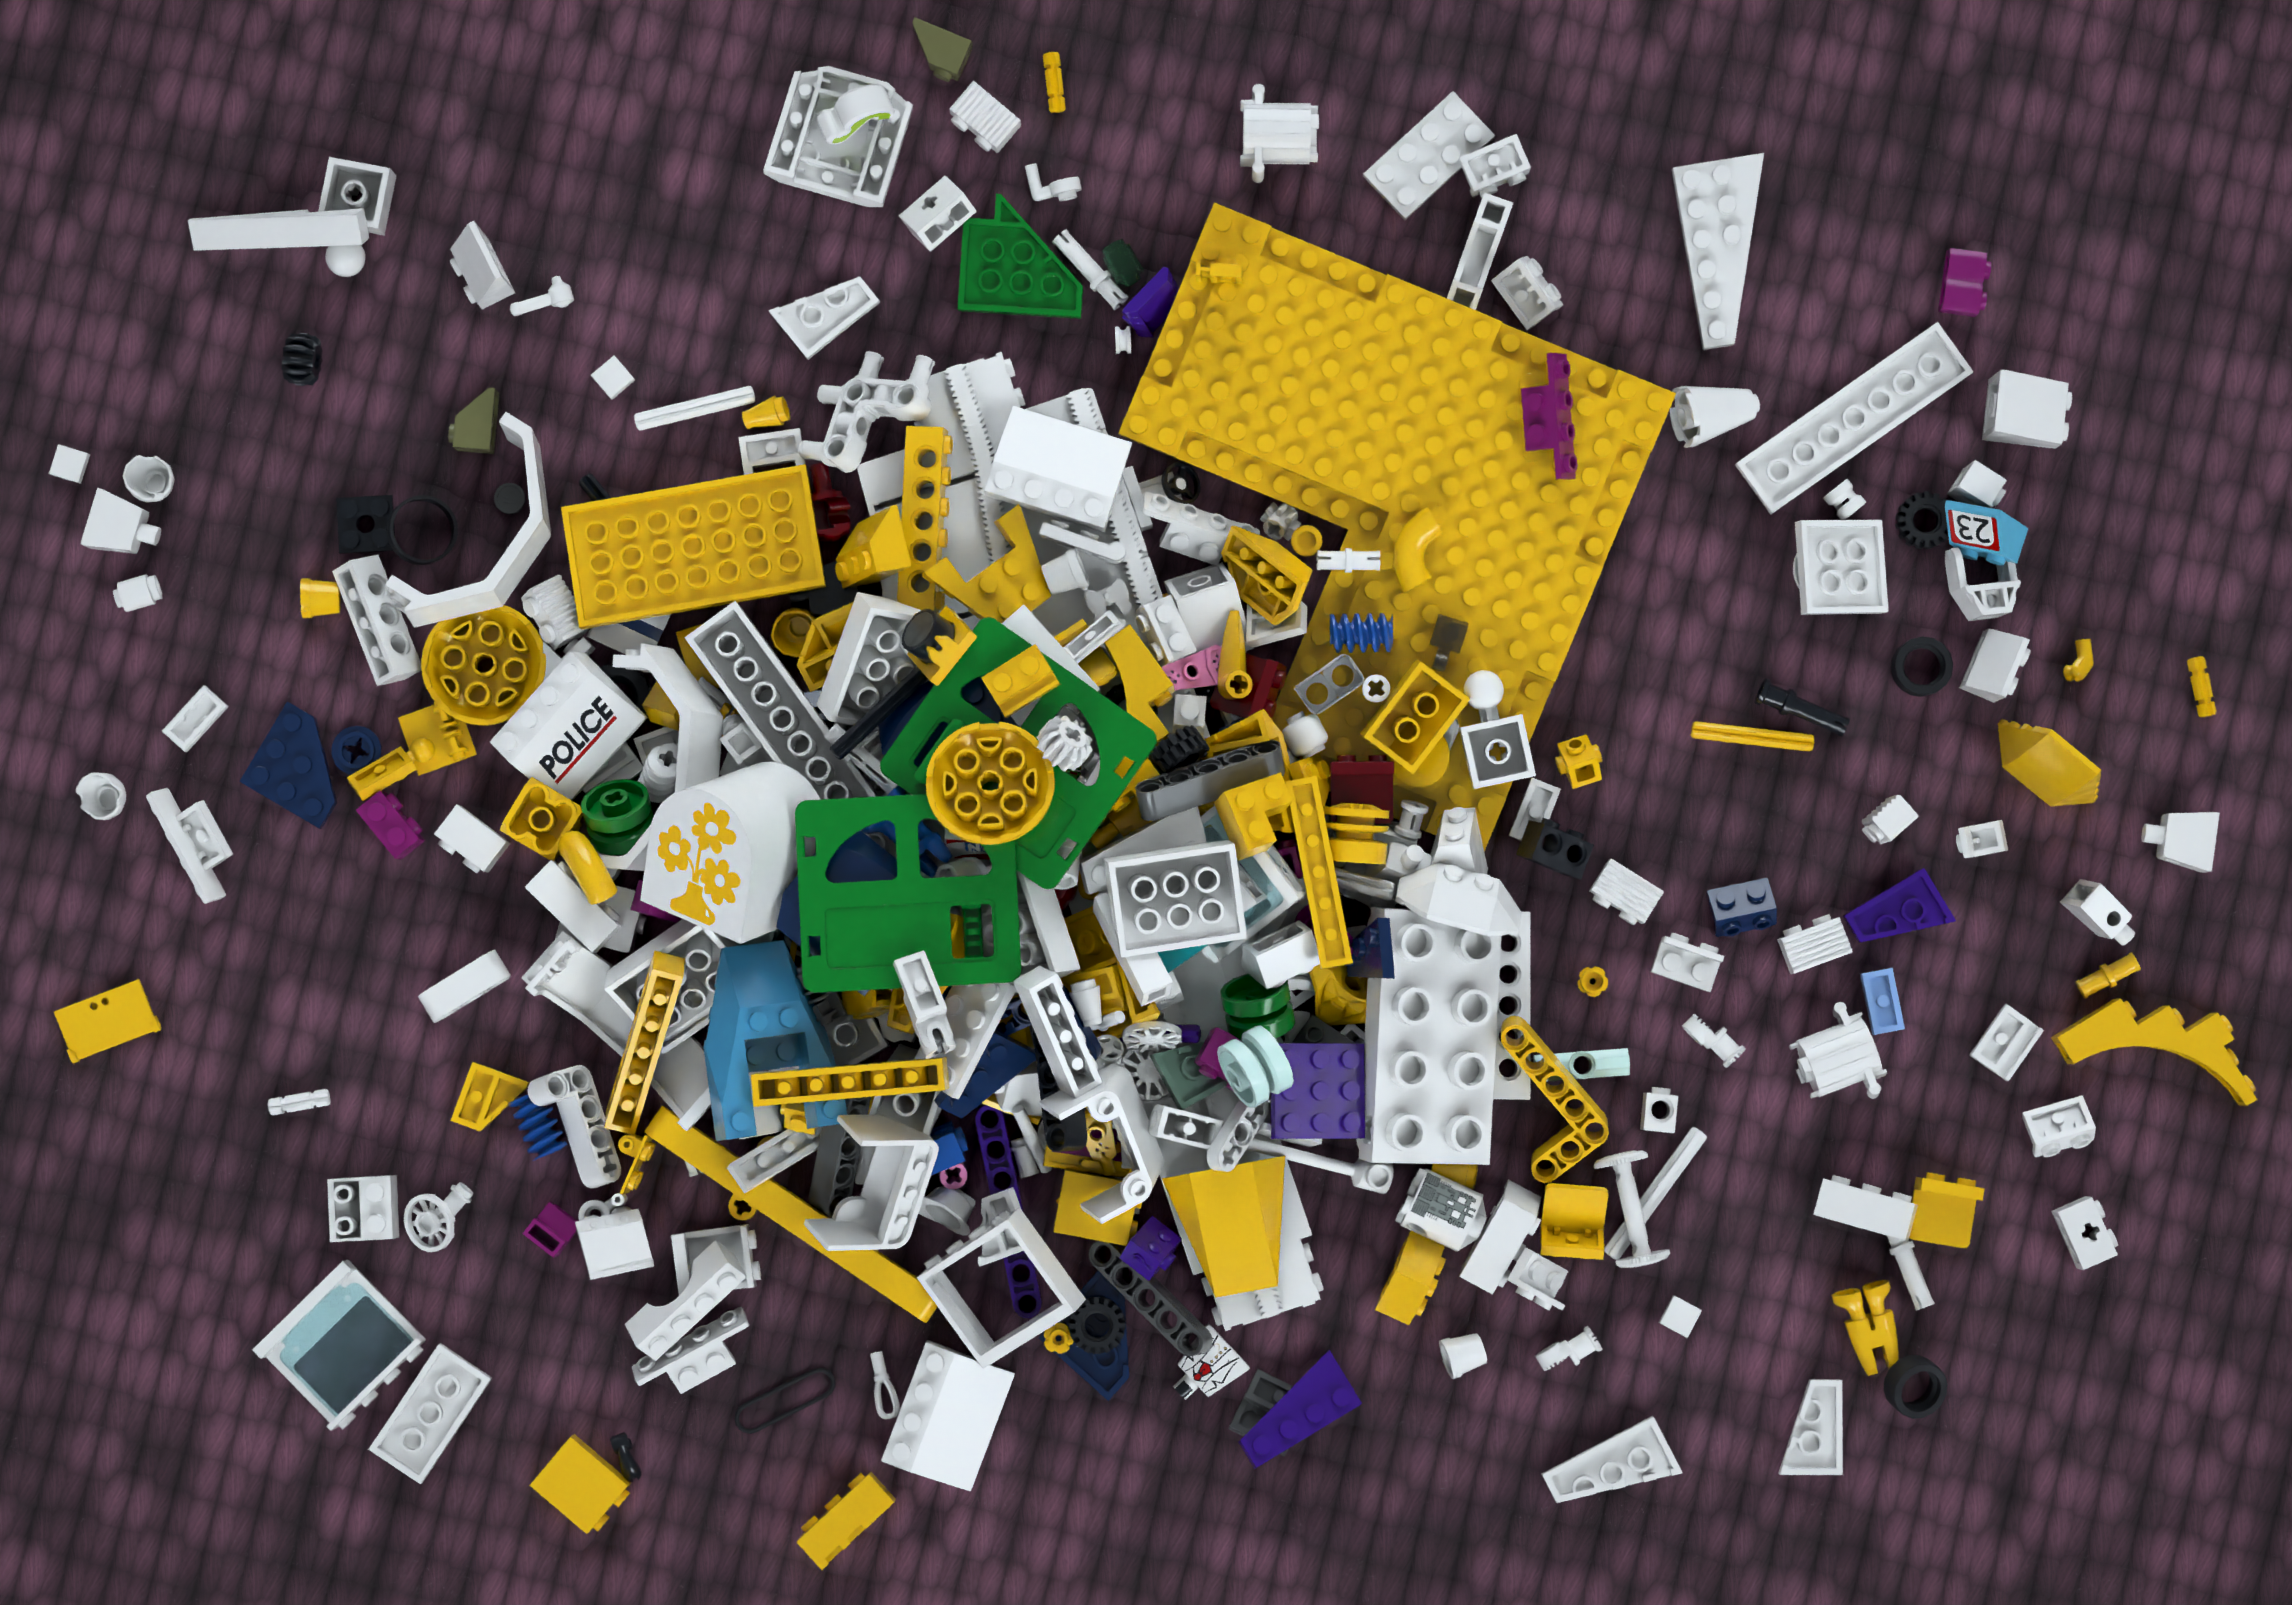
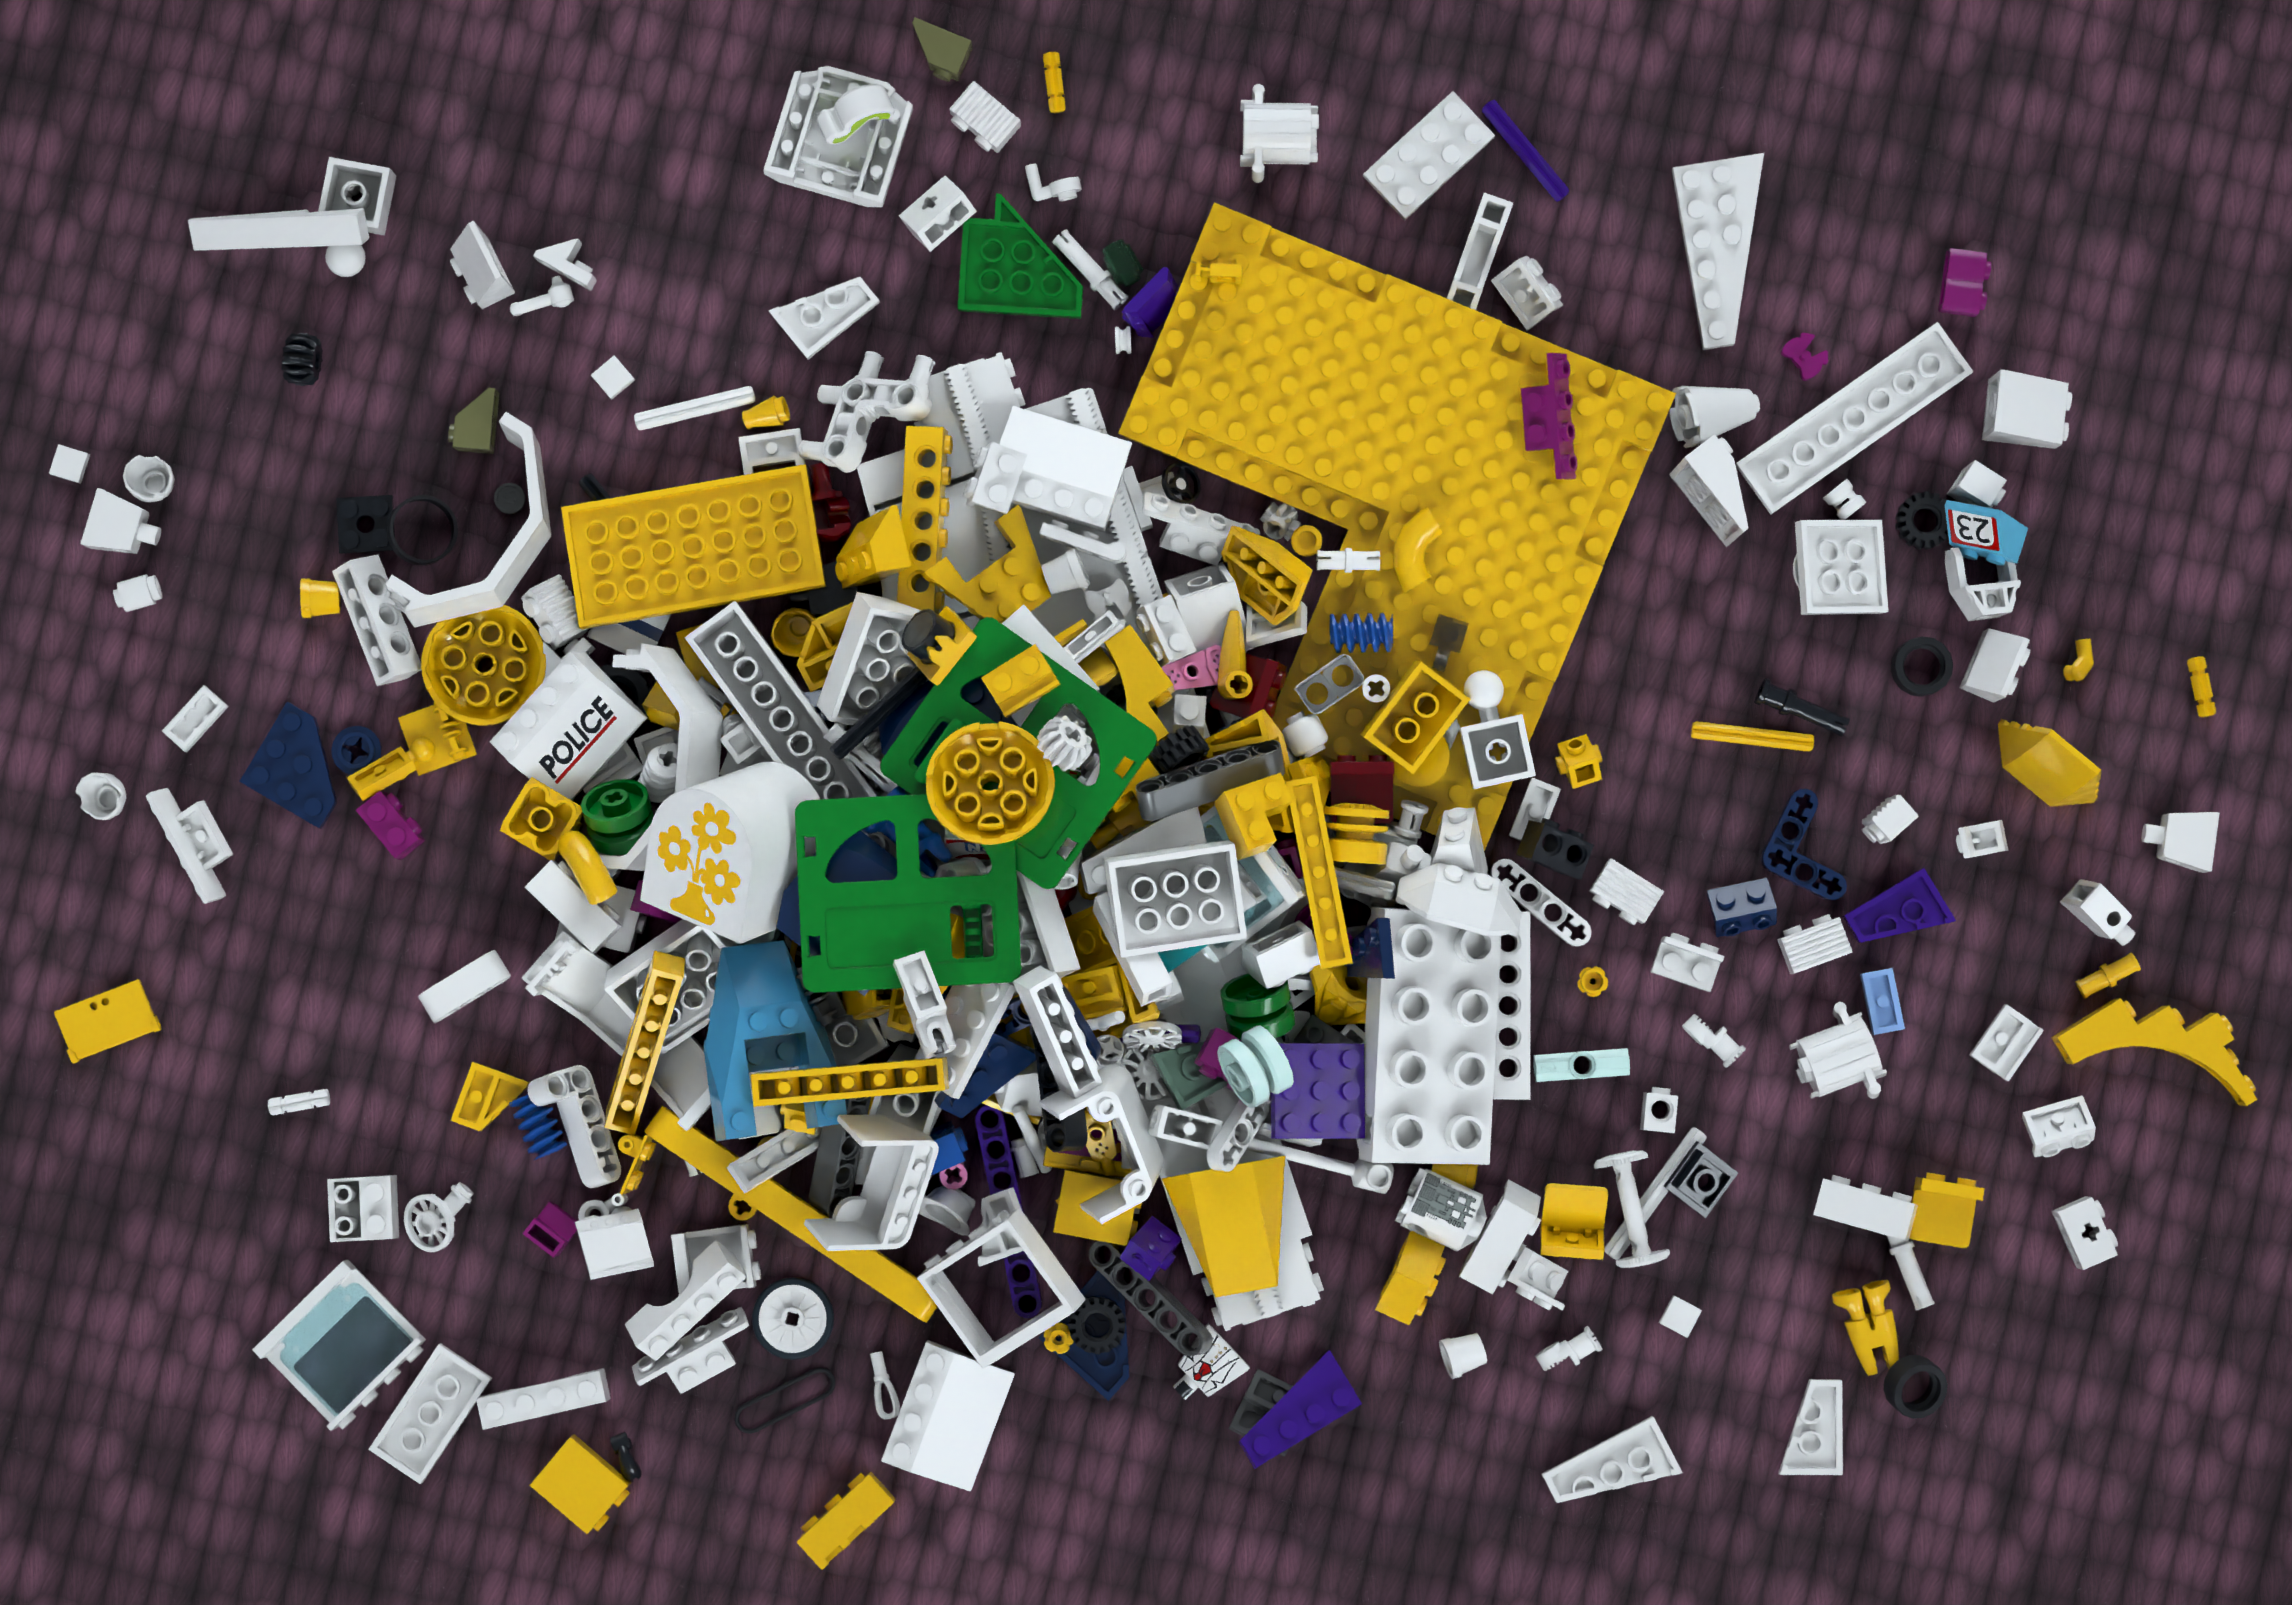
white piece [434,804,511,873] -> none
white cone [1069,978,1103,1027] -> none
white bracket [1459,134,1531,198] -> none
yellow beam [1501,1016,1609,1183] -> none
none -> white arch [476,1368,611,1430]
none -> white slope [533,239,597,291]
none -> white wheel [752,1277,834,1360]
none -> white bracket [963,442,1027,514]
none -> dark purple axle [1482,100,1569,202]
none -> white beam [1490,859,1592,947]
none -> piece [1664,1141,1738,1218]
none -> white slope [1669,434,1748,547]
none -> dark blue beam [1761,789,1847,901]
none -> magenta piece [1781,332,1828,381]

